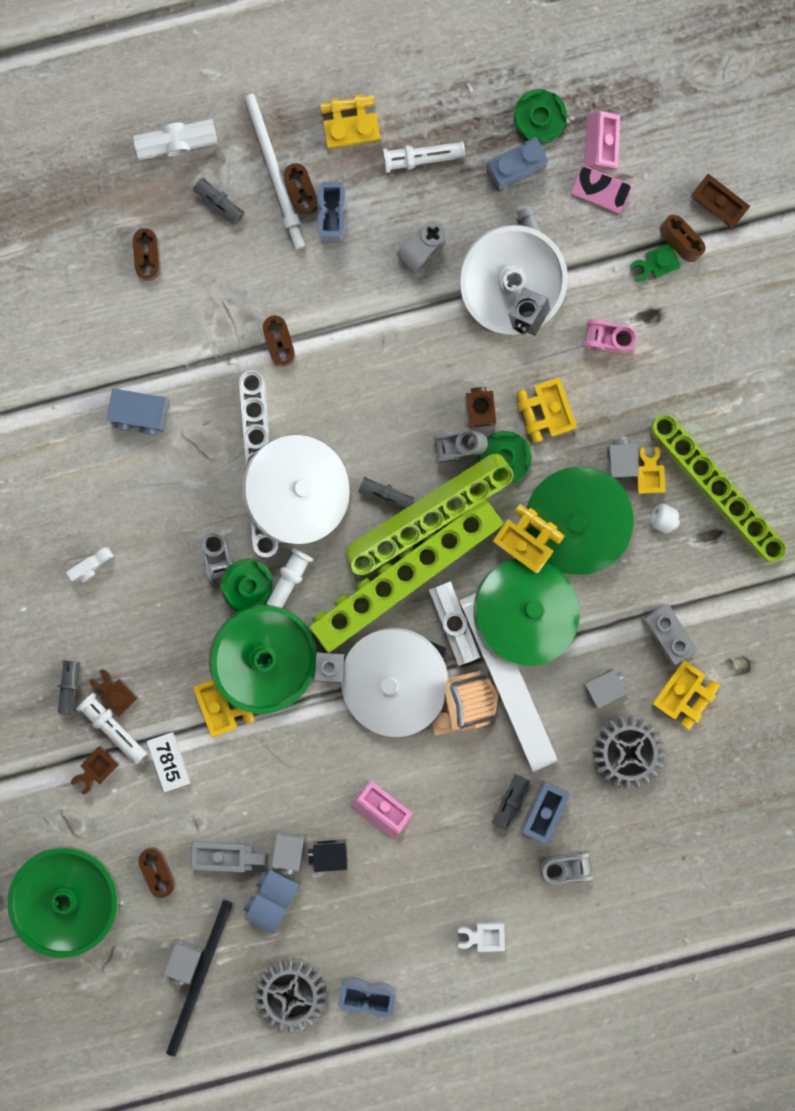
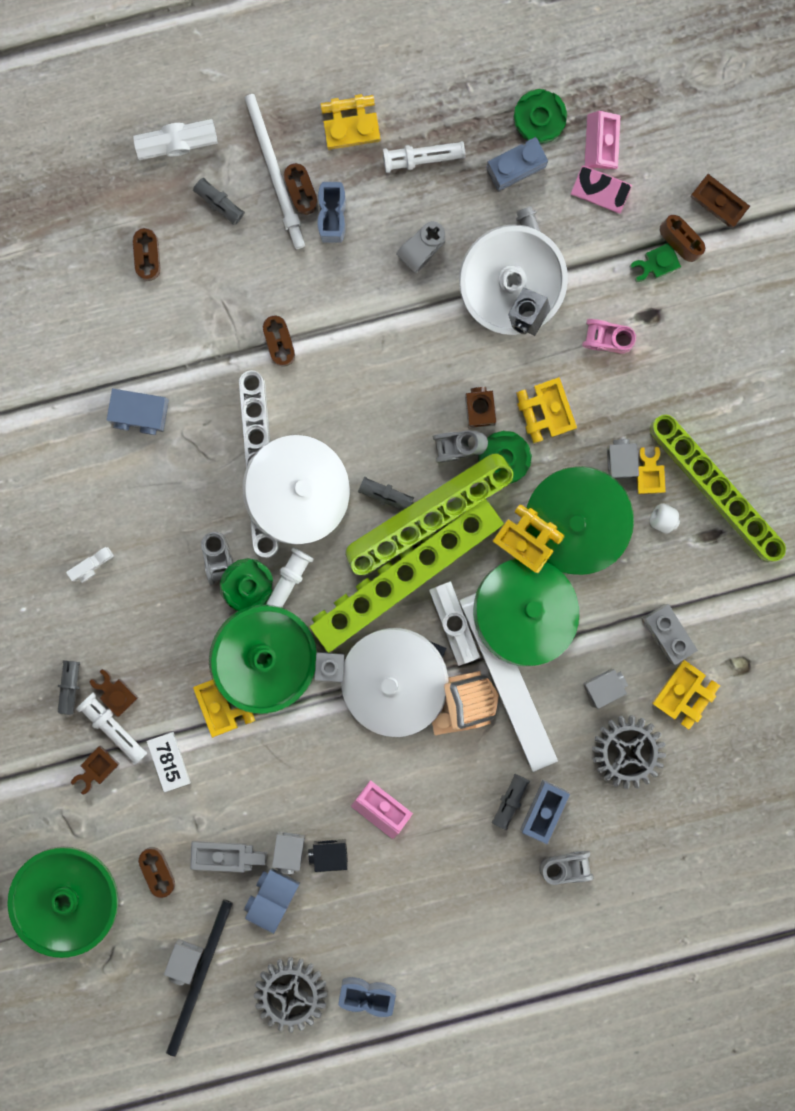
white plate [458,922,505,952] -> none

